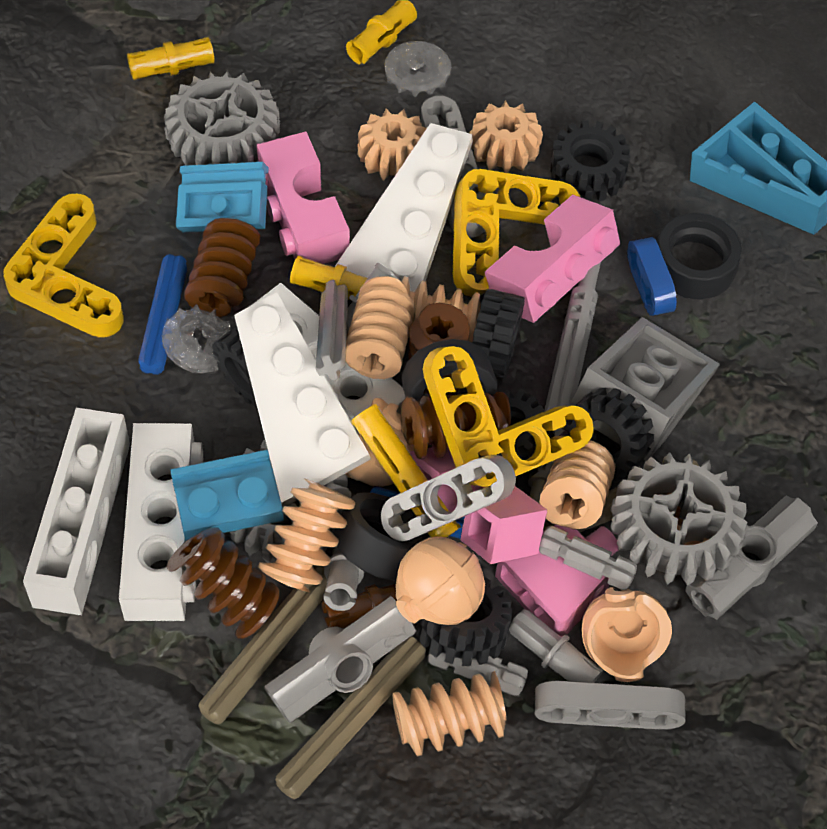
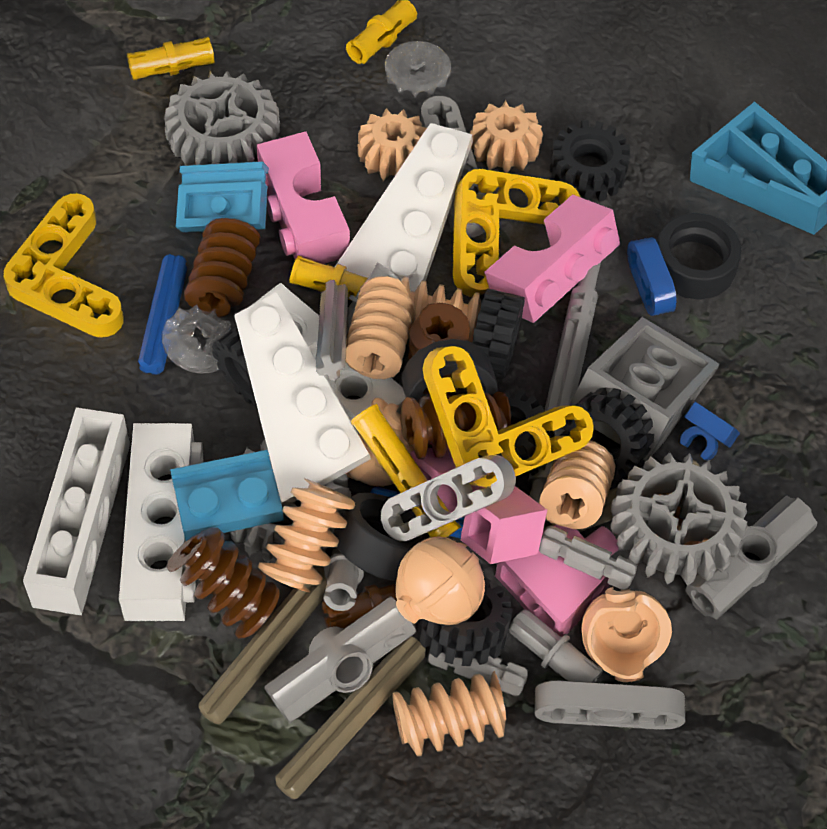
none -> blue tile [680,402,740,461]

